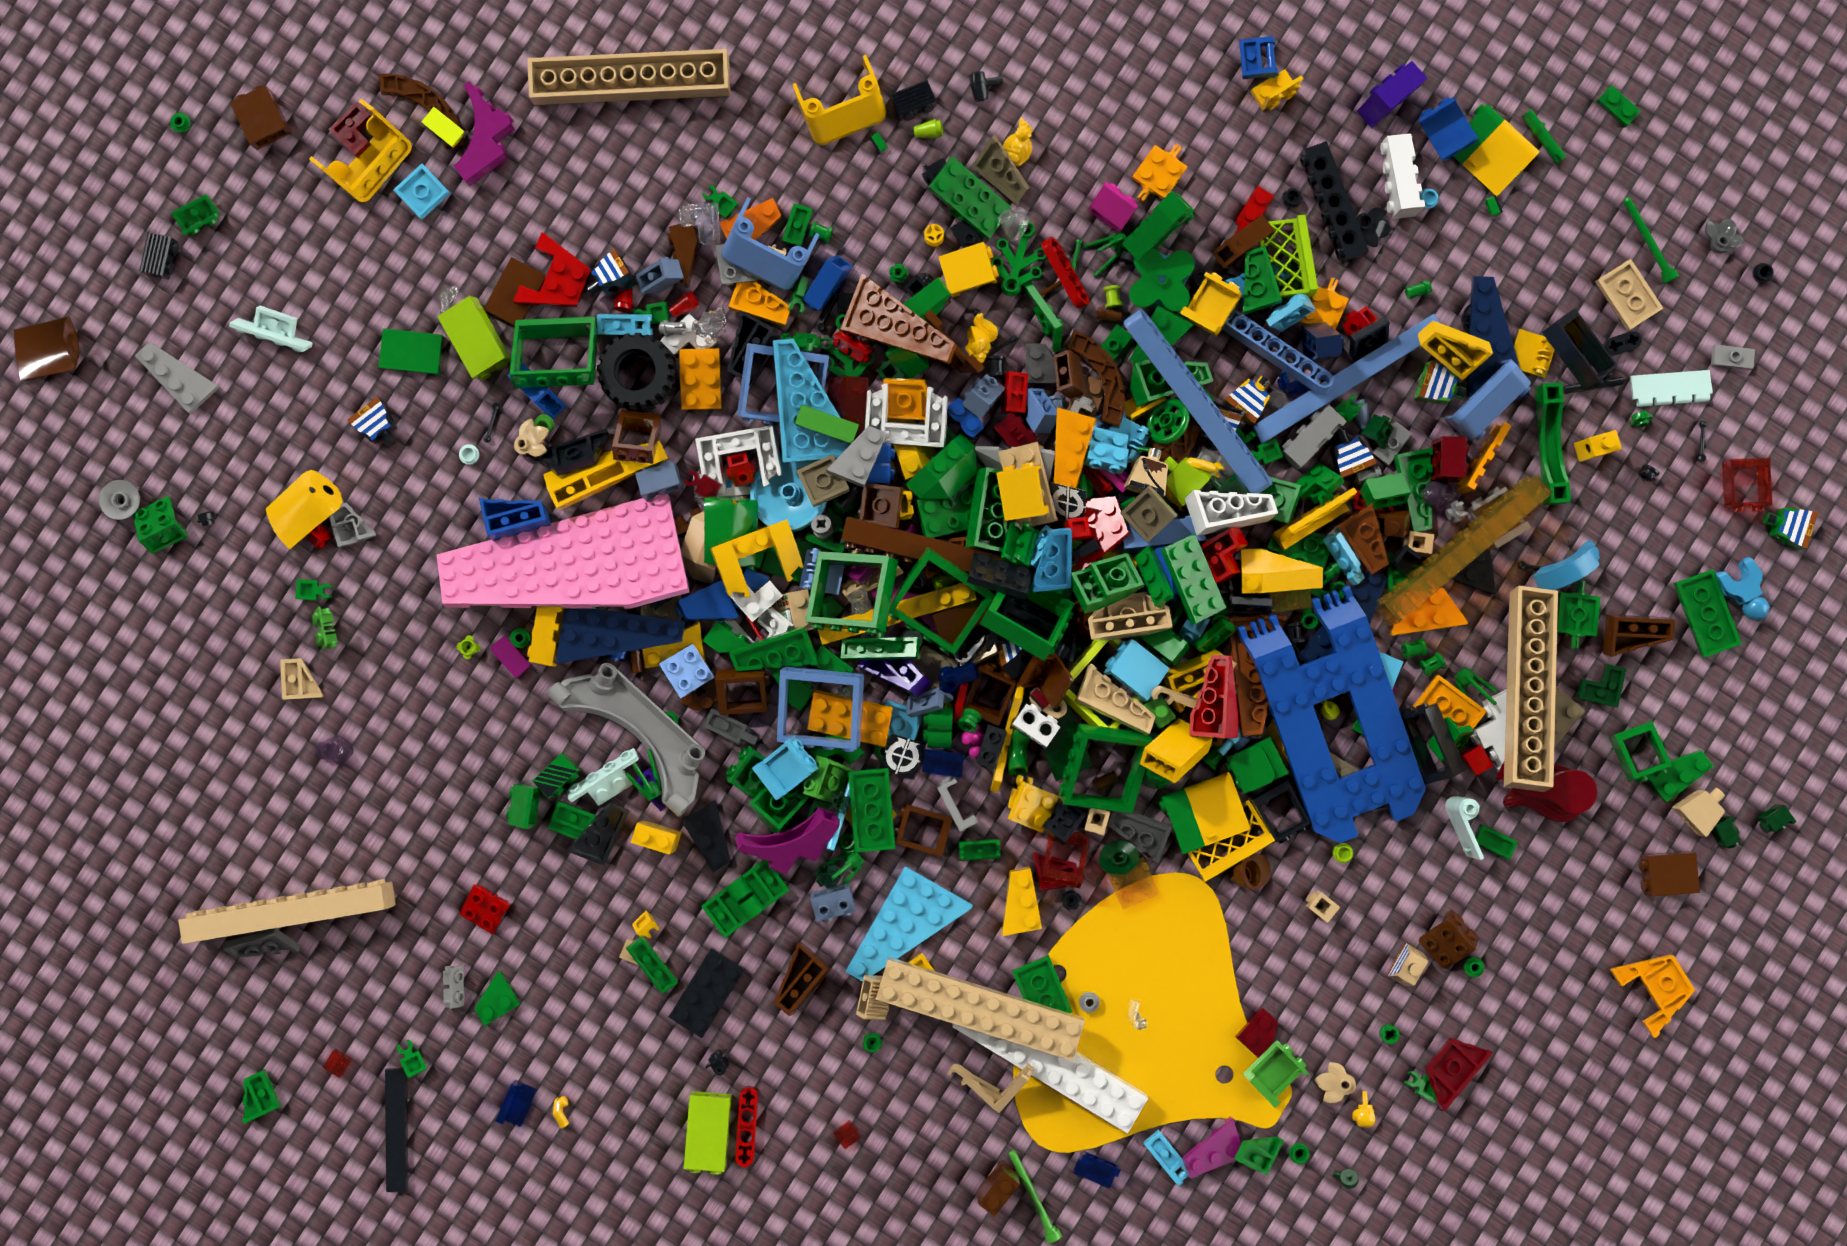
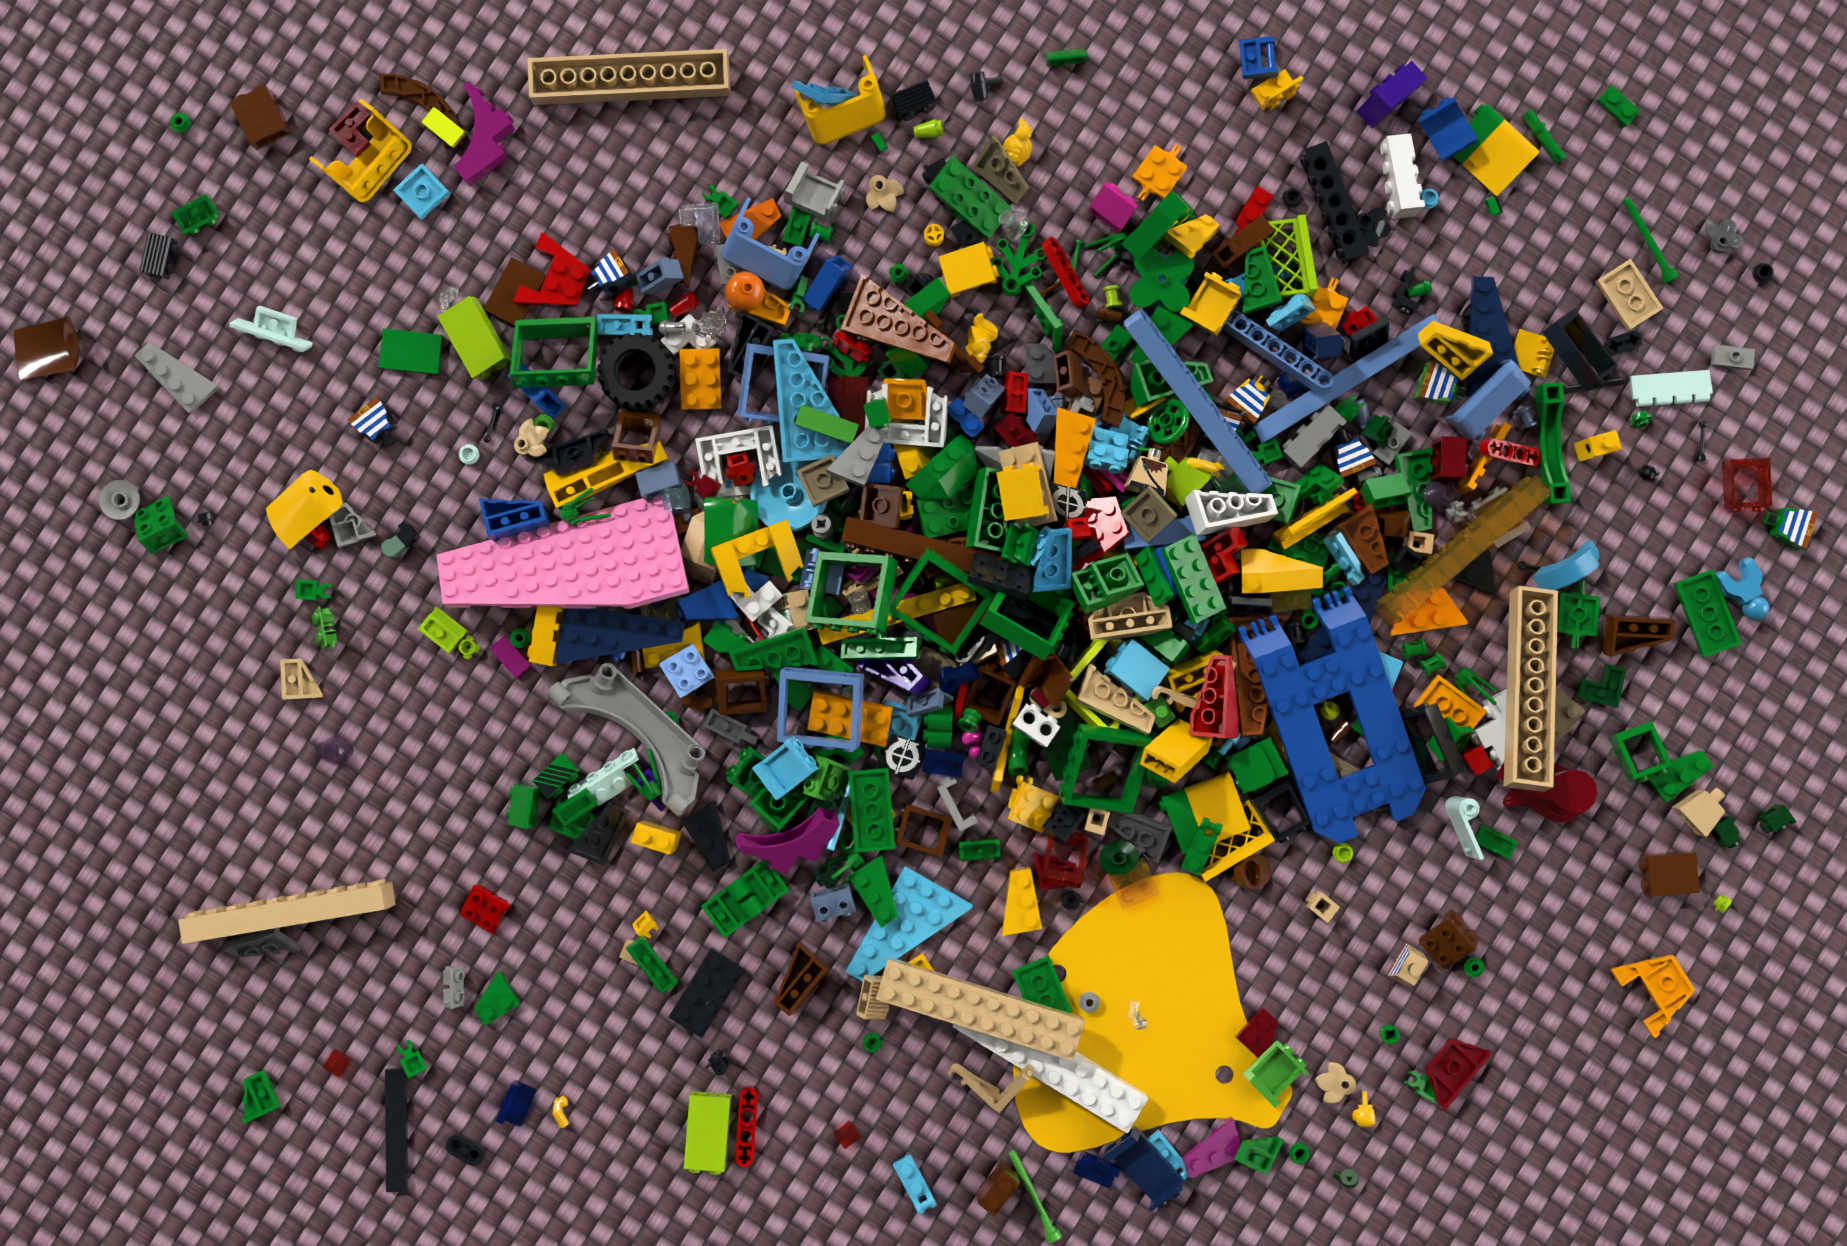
none -> leg [381,521,421,558]
none -> lime plate [418,606,469,654]
none -> black plate [446,1134,486,1166]
none -> green tile [553,787,598,827]
none -> green plant [559,488,611,525]
none -> clear light blue tile [661,485,690,510]
none -> orange cylinder [724,271,765,313]
none -> light grey panel [784,161,846,221]
none -> dark azure wing [792,80,859,105]
none -> green wing [849,854,899,928]
none -> green brick [863,397,893,430]
none -> tan plate [866,175,904,212]
none -> medium azure plate [893,1154,938,1215]
none -> green slope [1045,48,1087,67]
none -> dark blue panel [1102,1126,1184,1211]
none -> yellow wing [1163,214,1220,259]
none -> pearl dark grey plate [1174,620,1196,640]
none -> green plate [1181,817,1223,876]
none -> reddish brown pin [1327,721,1353,746]
none -> black bracket [1391,266,1420,315]
none -> red beam [1480,439,1541,466]
none -> sand blue bush [1513,406,1537,431]
none -> lime plate [1713,894,1732,913]

